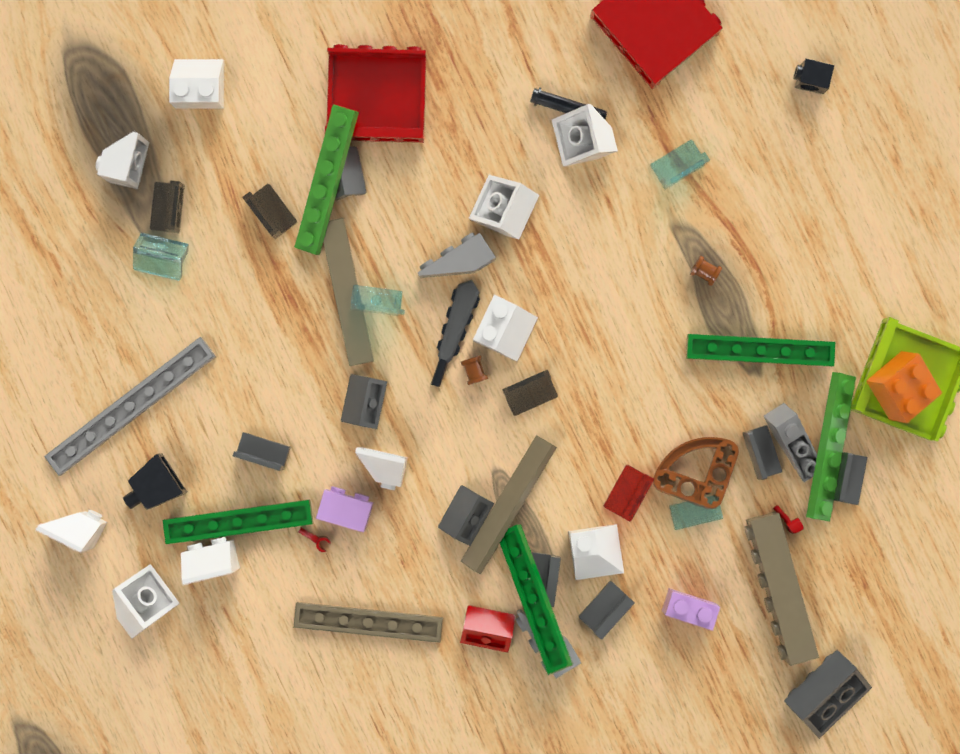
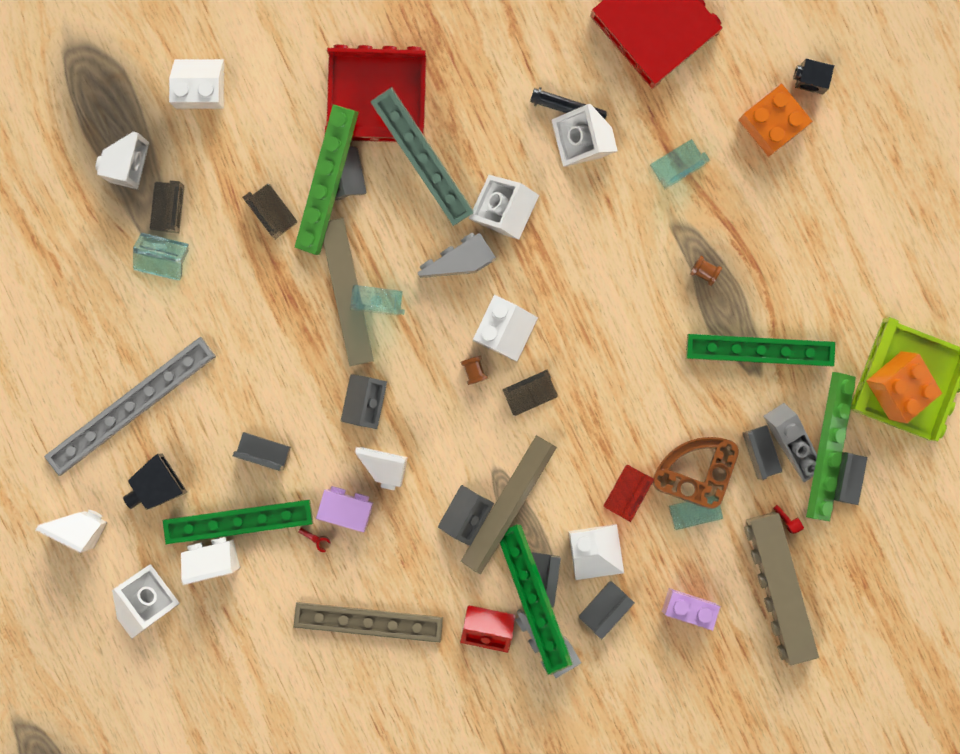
dark grey sword [431,280,480,388] -> none
dark grey slope [784,650,872,739] -> none
none -> sand green plate [371,87,474,226]
none -> orange brick [739,83,813,157]

